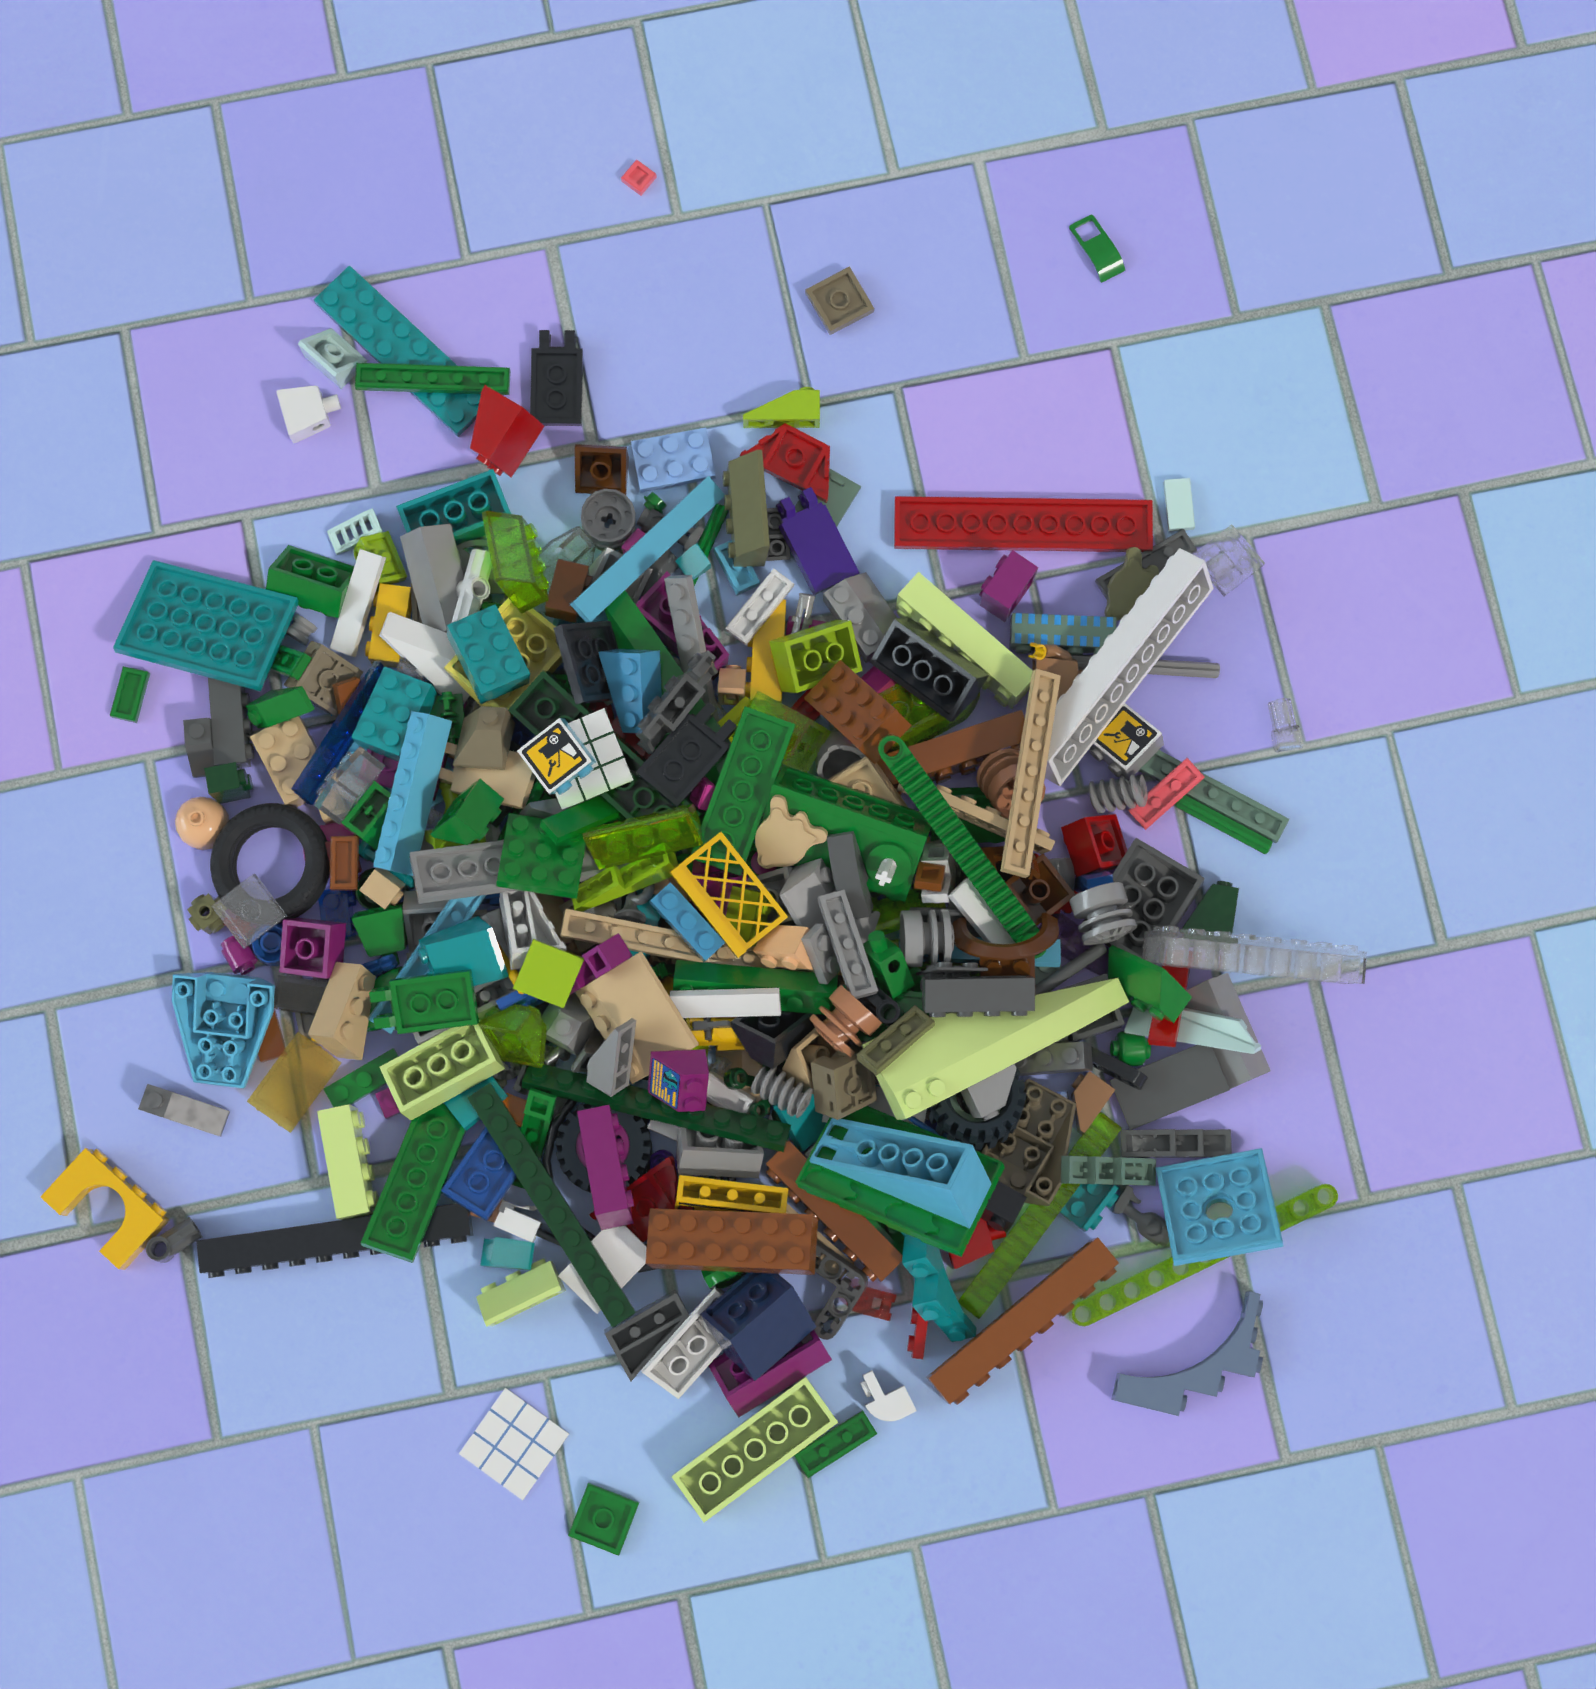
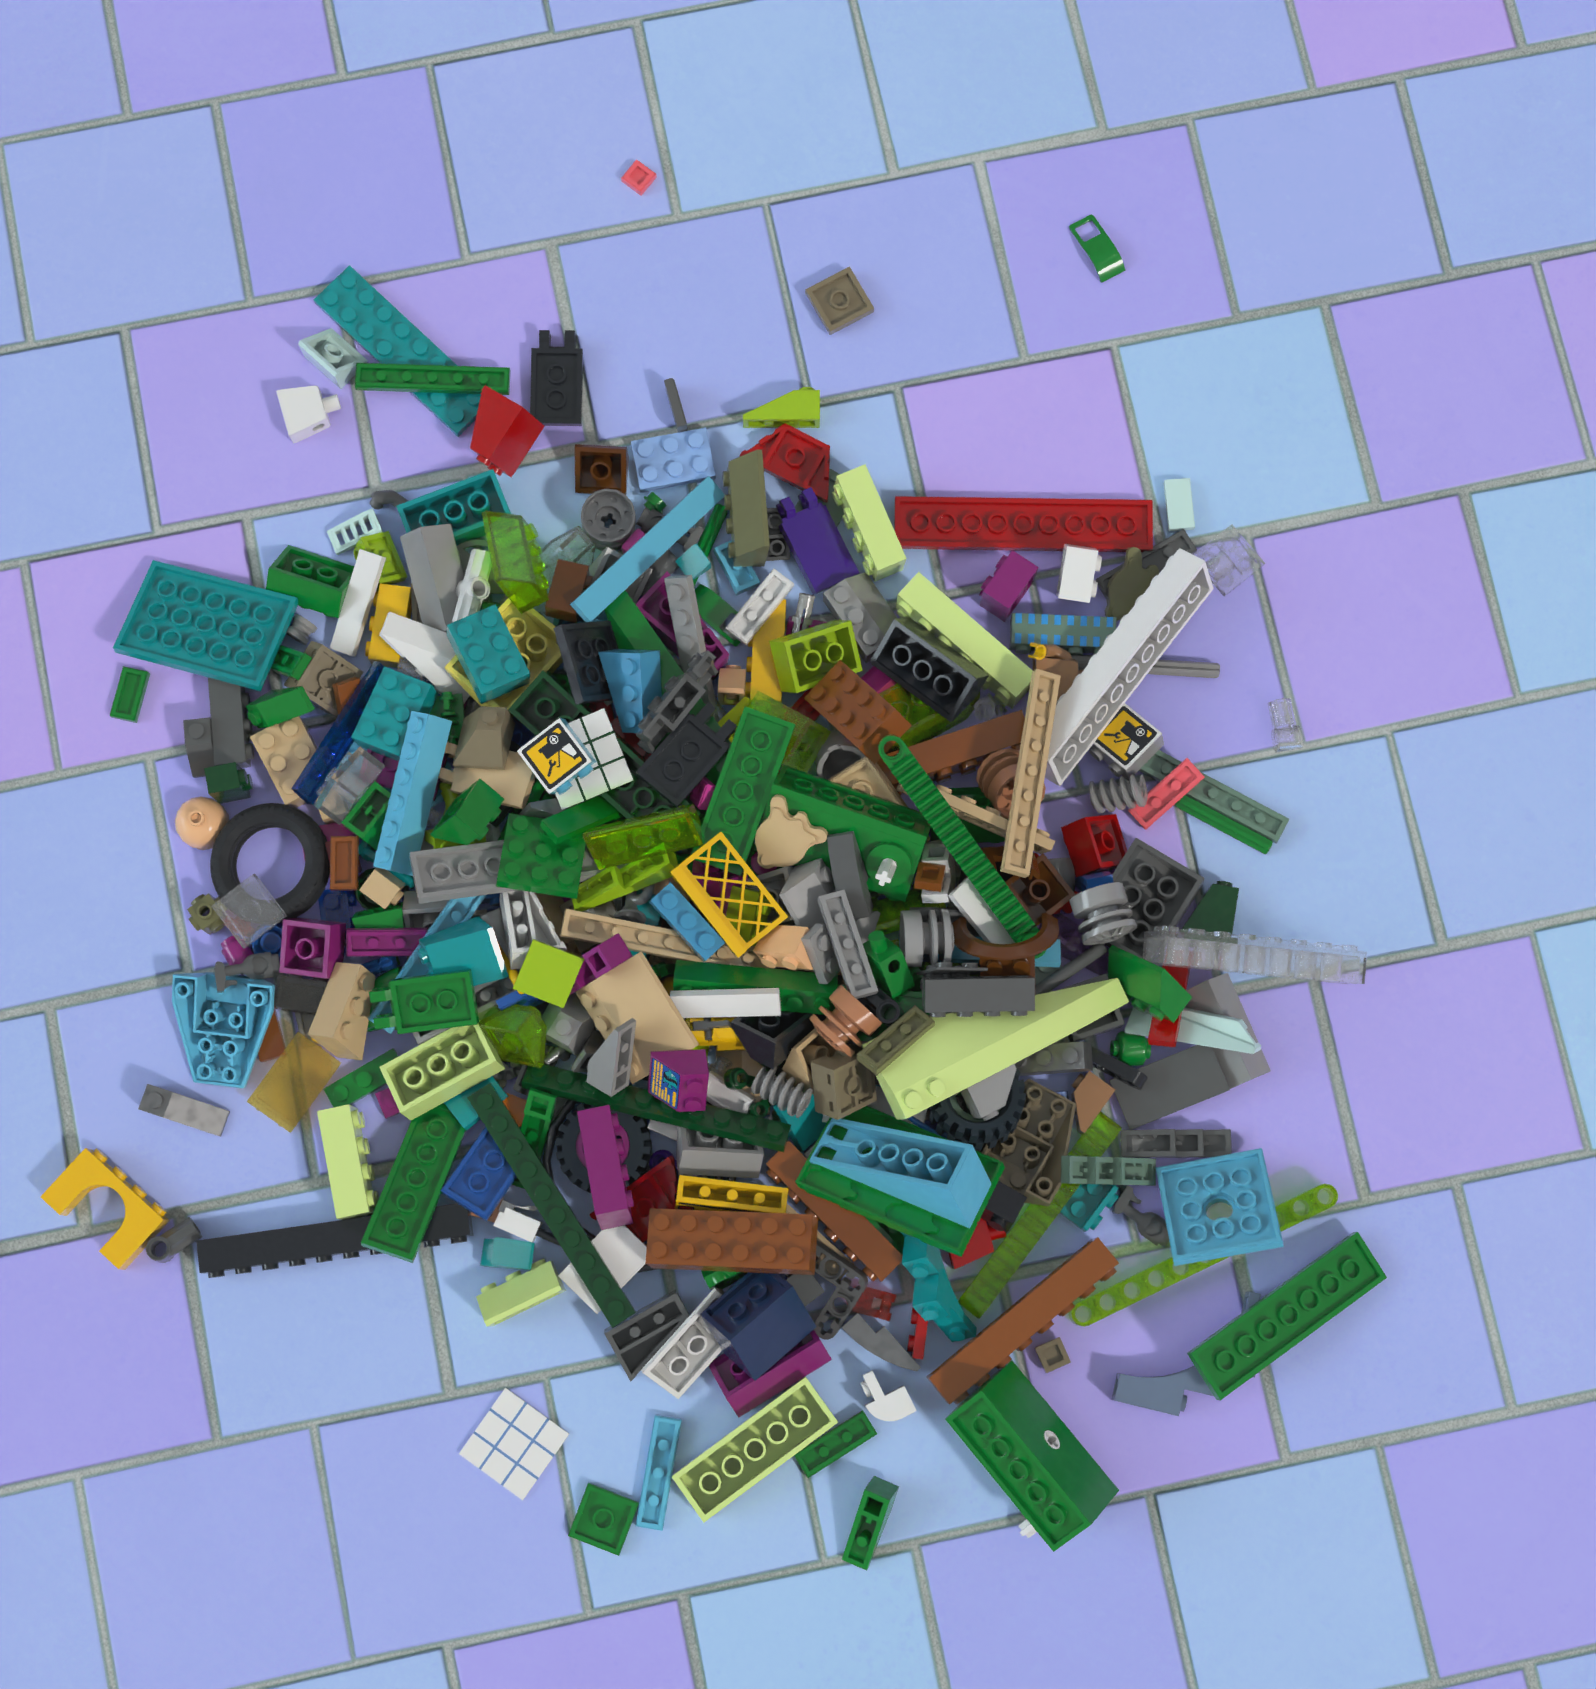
none -> dark grey piece [214,952,280,993]
none -> magenta tile [346,928,428,956]
none -> dark grey arm [370,490,408,510]
none -> medium azure tile [635,1415,682,1531]
none -> dark grey tile [664,378,688,432]
none -> green piece [695,584,740,647]
none -> dark grey brick [785,1274,825,1306]
none -> yellowish green brick [832,464,907,582]
none -> flat silver slope [841,1313,921,1371]
none -> green slope [842,1476,899,1571]
none -> green piece [945,1360,1119,1552]
none -> clear piece [973,693,1008,721]
none -> dark tan plate [1034,1337,1071,1373]
none -> white brick [1056,544,1102,603]
none -> green plate [1187,1232,1387,1400]

